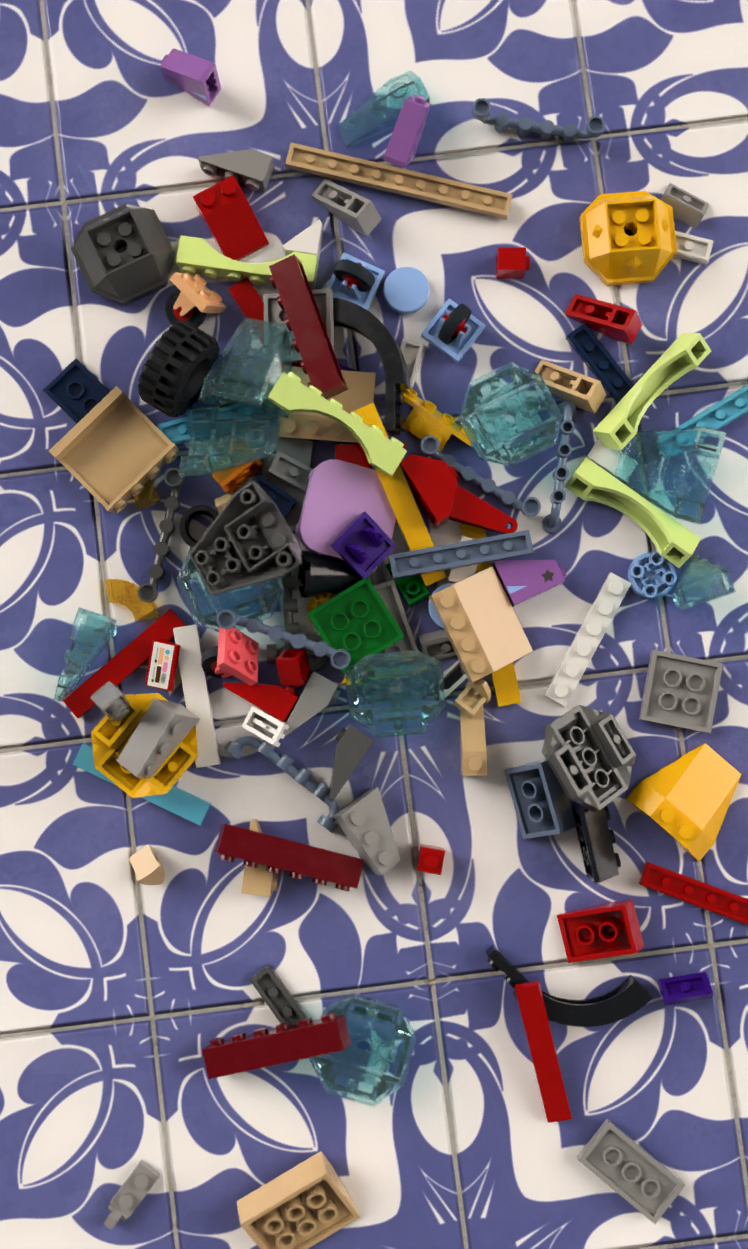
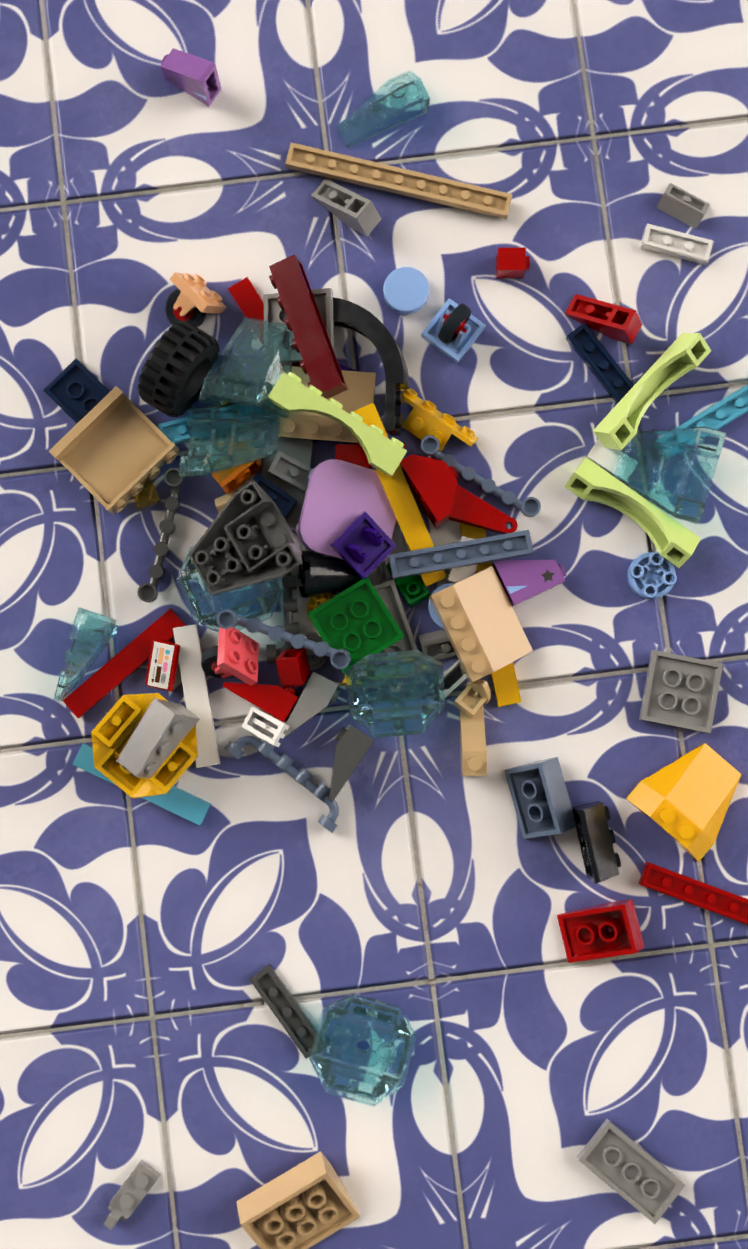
dark grey piece [71,204,175,306] -> none
light grey slope [90,681,131,722] -> none
clear yellow tile [105,579,160,622] -> none
tan tile [129,844,165,885] -> none
yellowish green arch [176,235,319,290] -> none
black tyre [179,505,219,548] -> none
red slope [193,175,269,261] -> none
light grey slope [198,149,274,192] -> none
dark red brick [202,1012,351,1079] -> none
dark red brick [214,824,364,892] -> none
tan slope [241,819,278,897] -> none
white slope [282,219,323,261] -> none
plate [326,252,385,310] -> none
light grey wedge [333,787,401,875] -> none
medium lavender slope [383,94,431,168] -> none
white tile [400,338,425,389] -> none
red brick [416,844,445,875] -> none
clear light blue piece [458,362,563,467] -> none
sand blue bar [472,98,605,143] -> none
black arch [486,945,653,1027] -> none
red tile [515,981,572,1123] -> none
tan slope [530,360,606,414] -> none
sand blue bar [542,401,576,534] -> none
dark grey piece [542,705,636,813] -> none
white plate [544,572,632,707] -> none
yellow piece [579,191,677,286] -> none
dark purple plate [658,972,713,1006] -> none
clear light blue wedge [673,555,735,610] -> none

